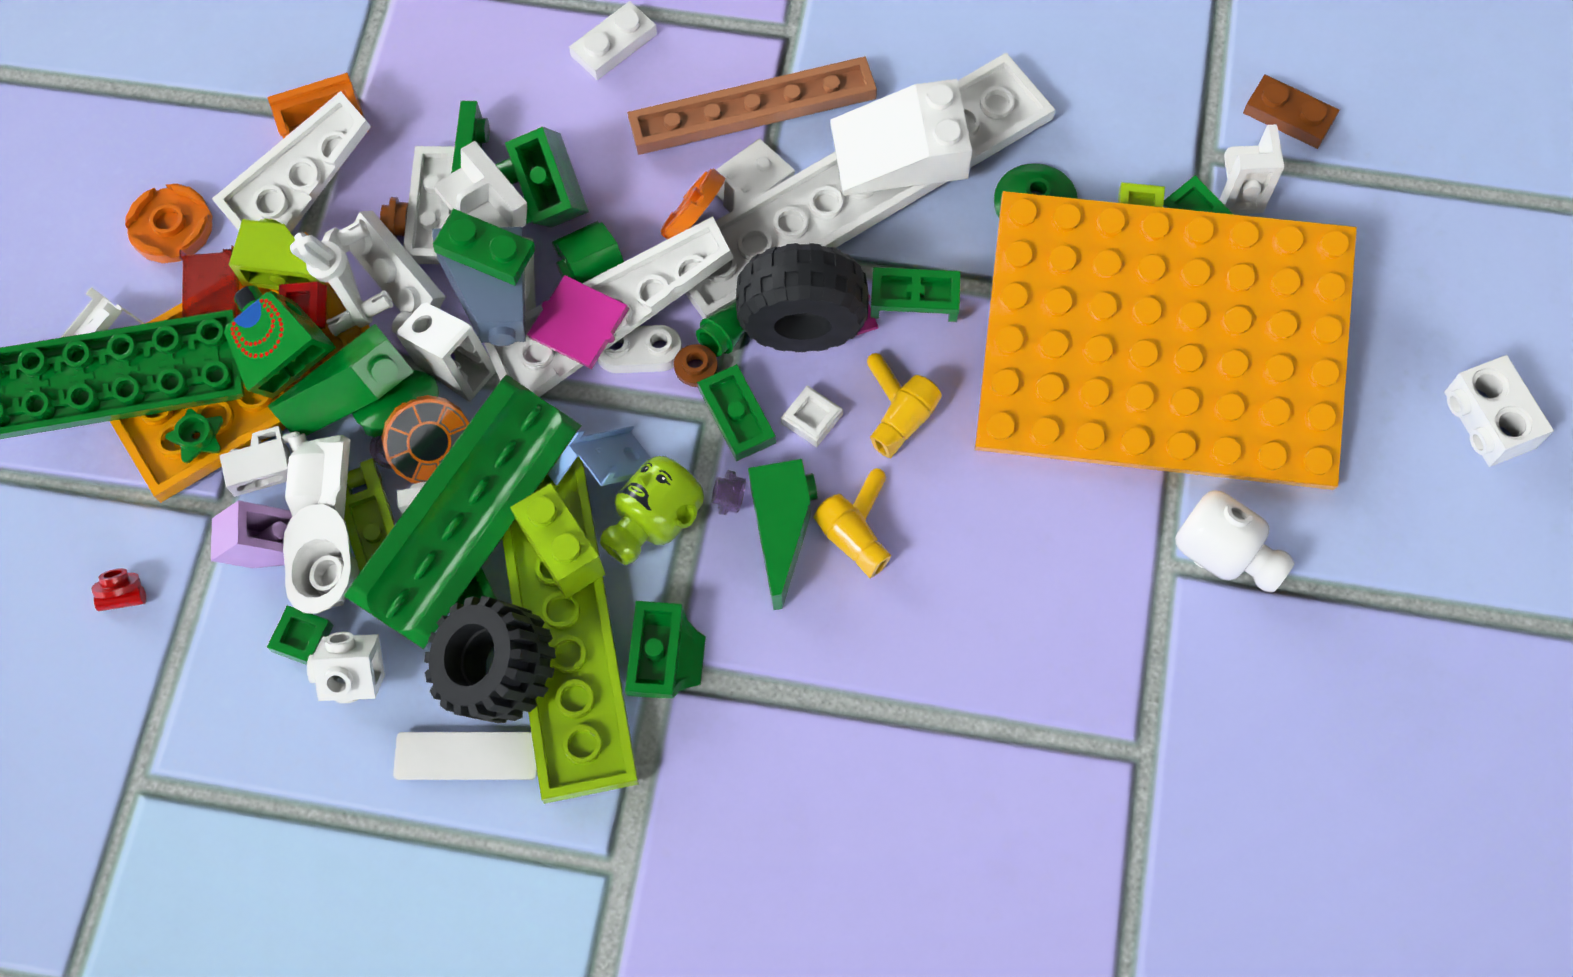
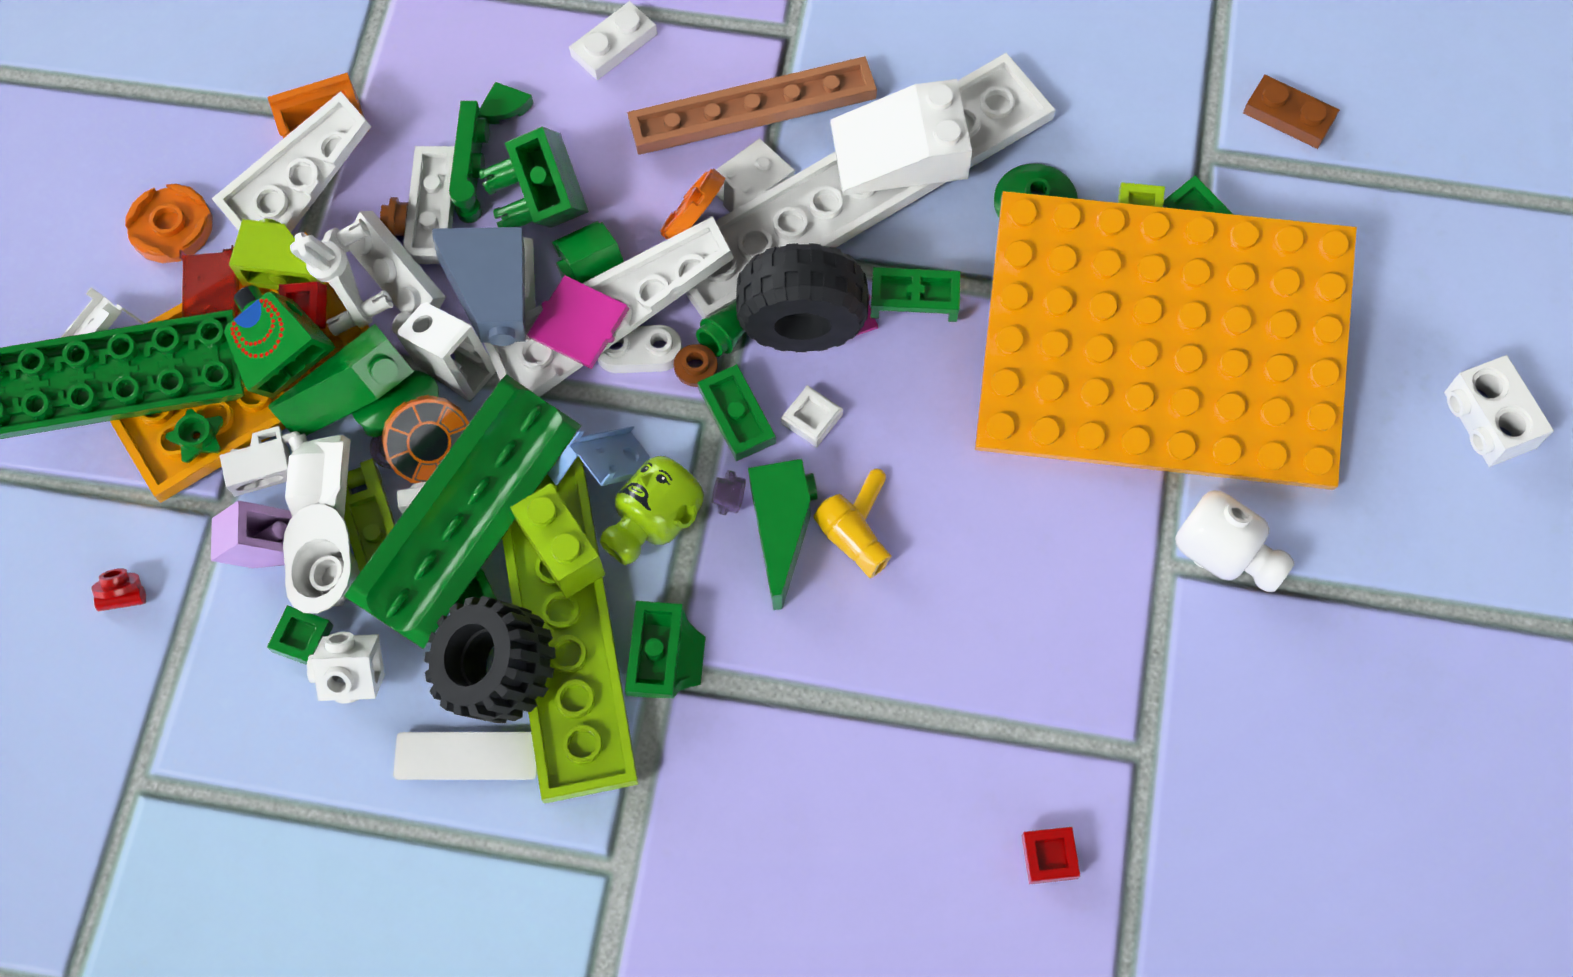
green plate [433,208,535,286] -> none
white panel [434,141,527,227] -> none
yellow piece [867,353,942,459] -> none
white panel [1219,124,1284,214] -> none
none -> green tile [480,82,534,124]
none -> red plate [1021,827,1080,885]

